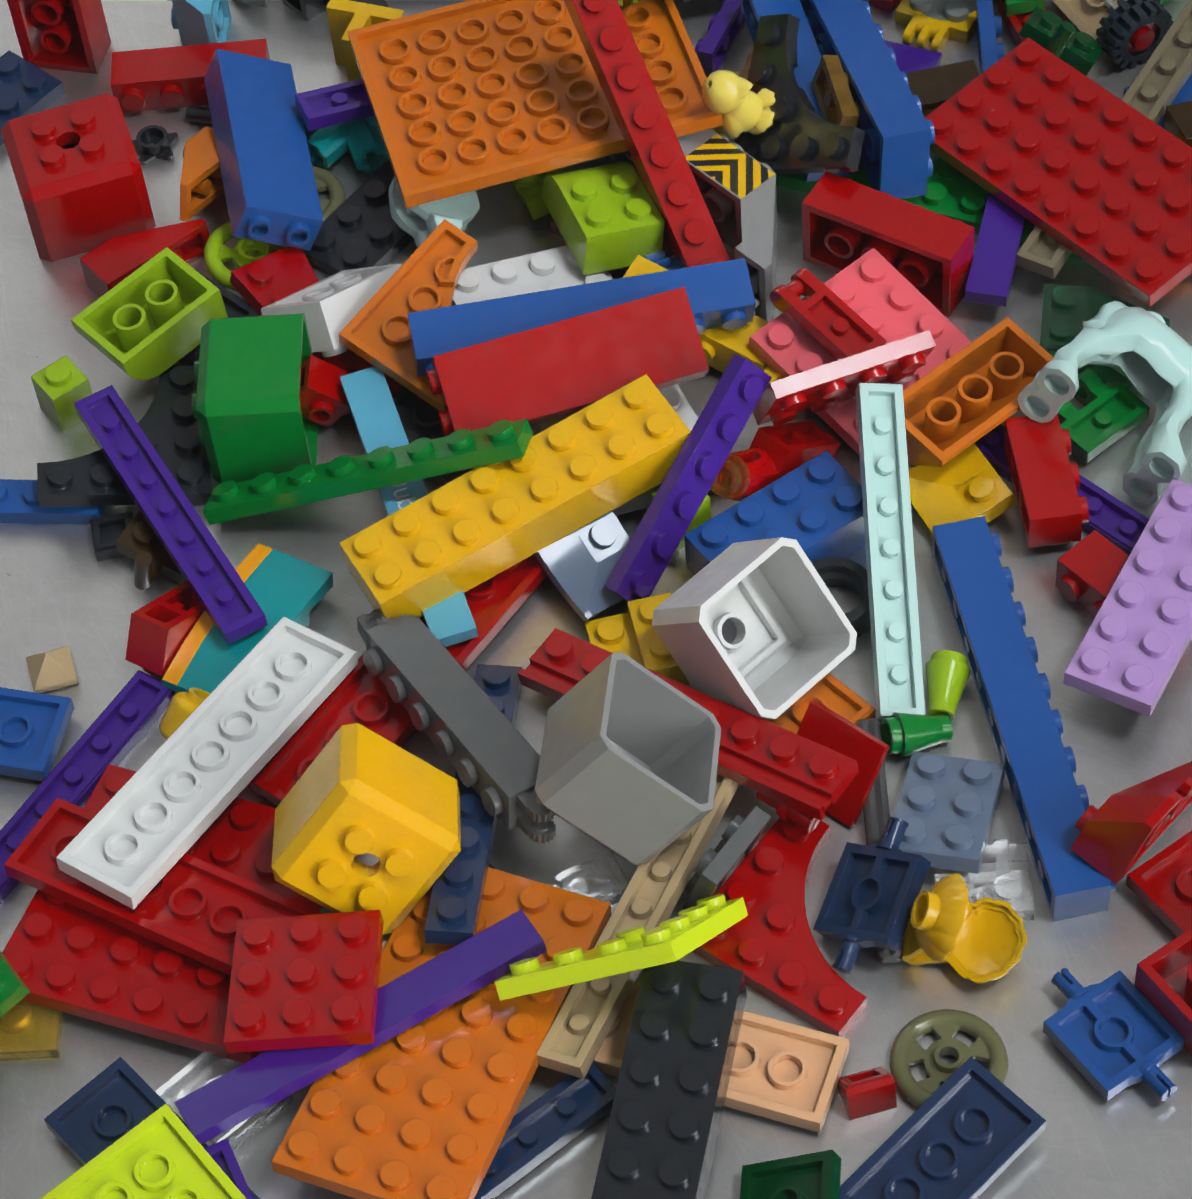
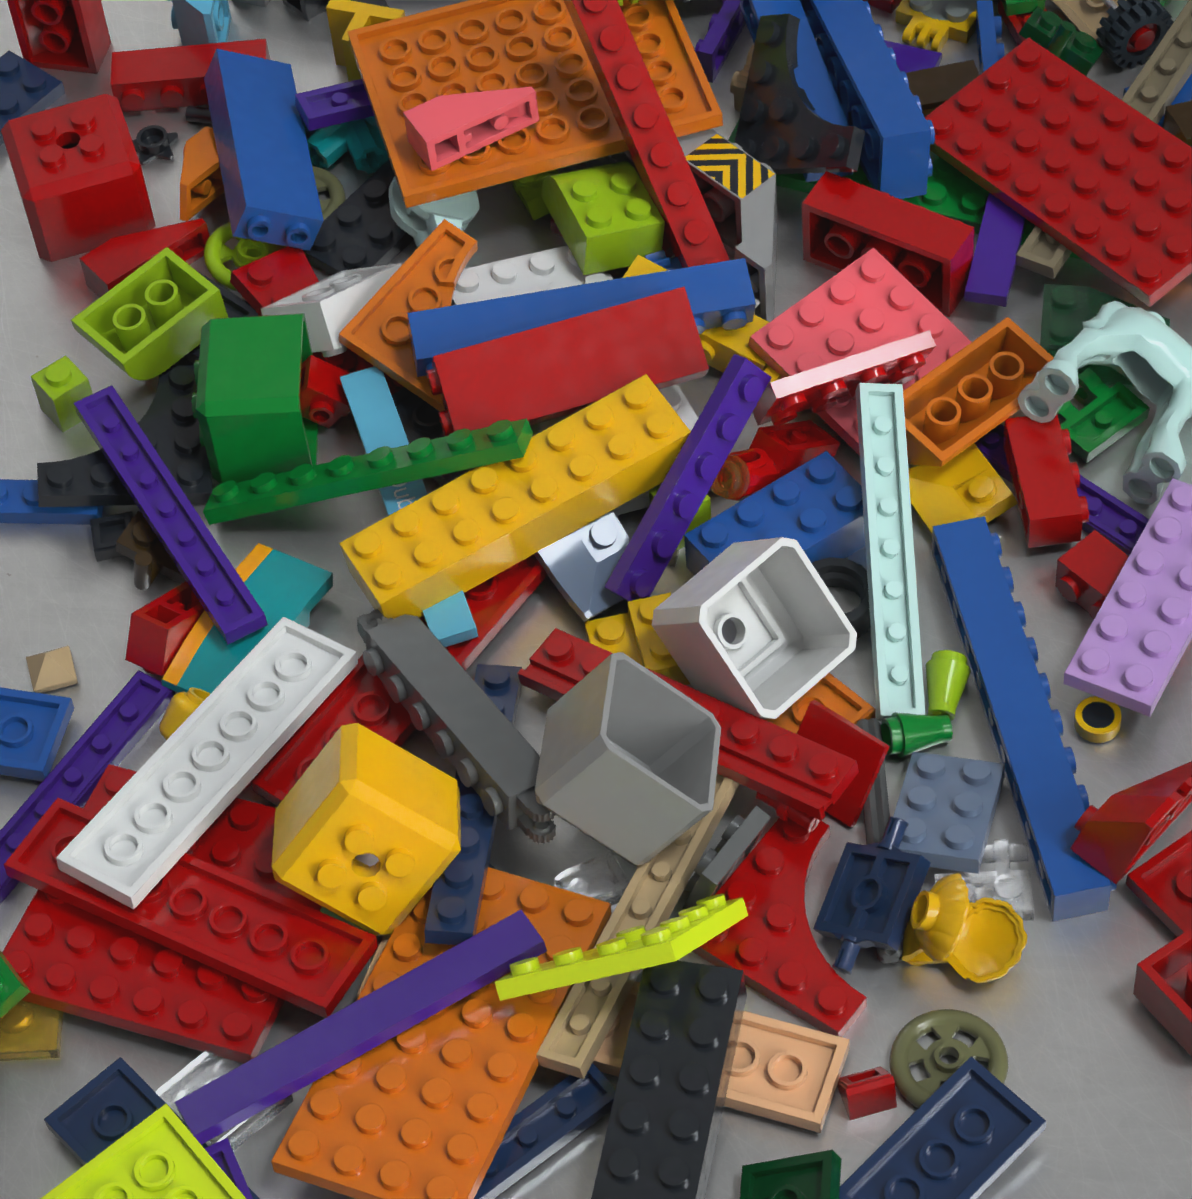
red plate [223,910,384,1053] -> none
light yellow animal [702,70,776,140] -> none
red plate [770,268,886,360] -> none
pearl gold plate [811,55,860,127] -> none
blue plate [1043,968,1185,1101] -> none
none -> coral slope [403,87,539,171]
none -> yellow tile [1074,696,1122,743]

